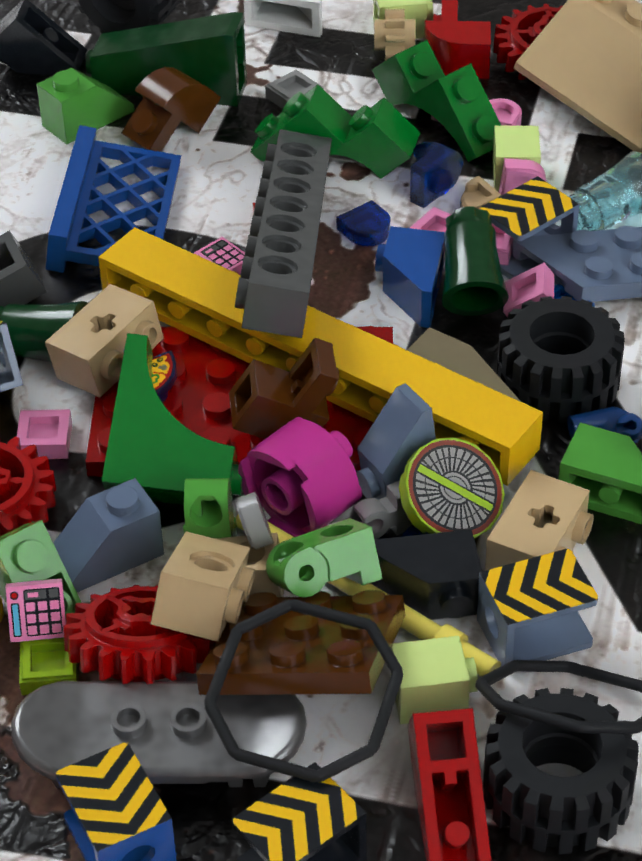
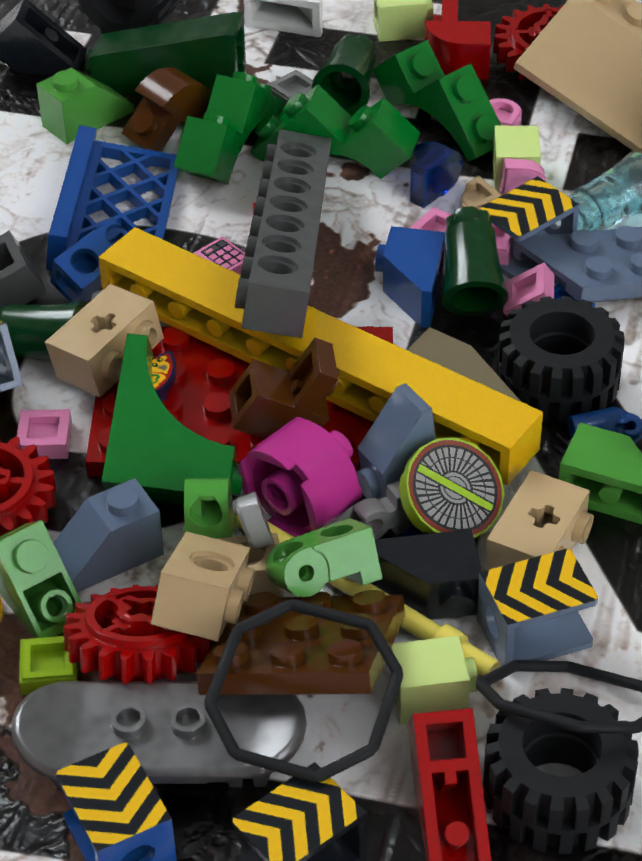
bright pink tile [5,578,66,643] -> none
clear blue tile [336,200,390,247] -> none
tan gear [374,9,416,60] -> none
none -> blue leg [50,219,128,303]
none -> green arch [173,71,283,184]
none -> dark green plant [312,33,376,116]

